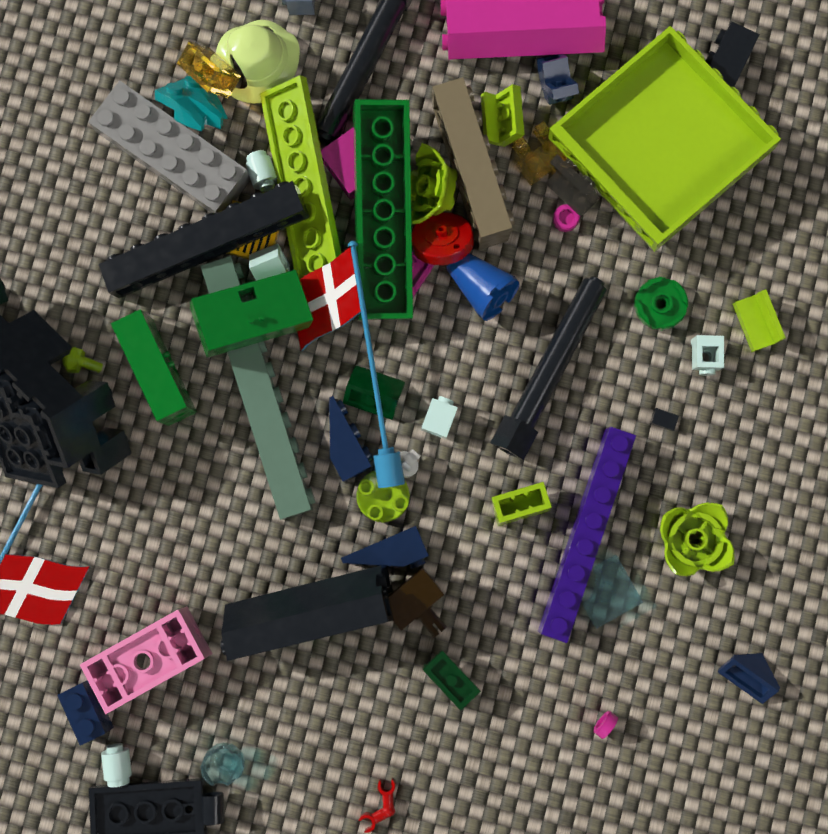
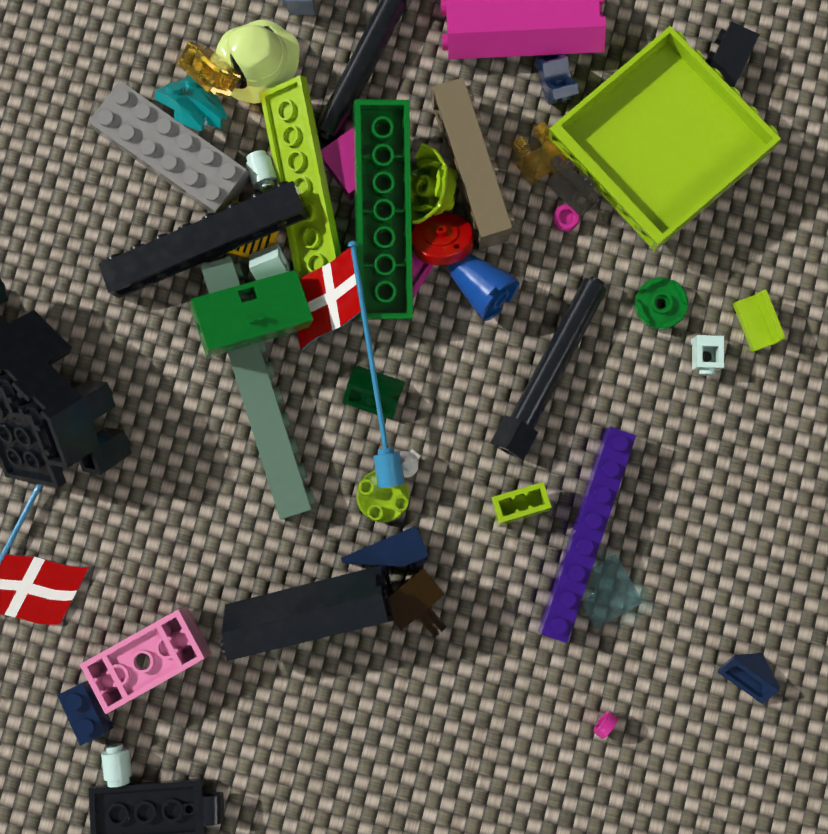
lime plate [62,347,103,373] -> none
green brick [111,309,197,426] -> none
clear light blue hair [200,743,246,786] -> none
dark blue slope [329,396,374,483] -> none
red arm [358,778,396,833] -> none
light aqua brick [421,396,458,439] -> none
dark green panel [422,650,481,711] -> none
lime bracket [481,84,524,147] -> none
black piece [650,408,679,431] -> none
lime brick [660,503,735,576] -> none

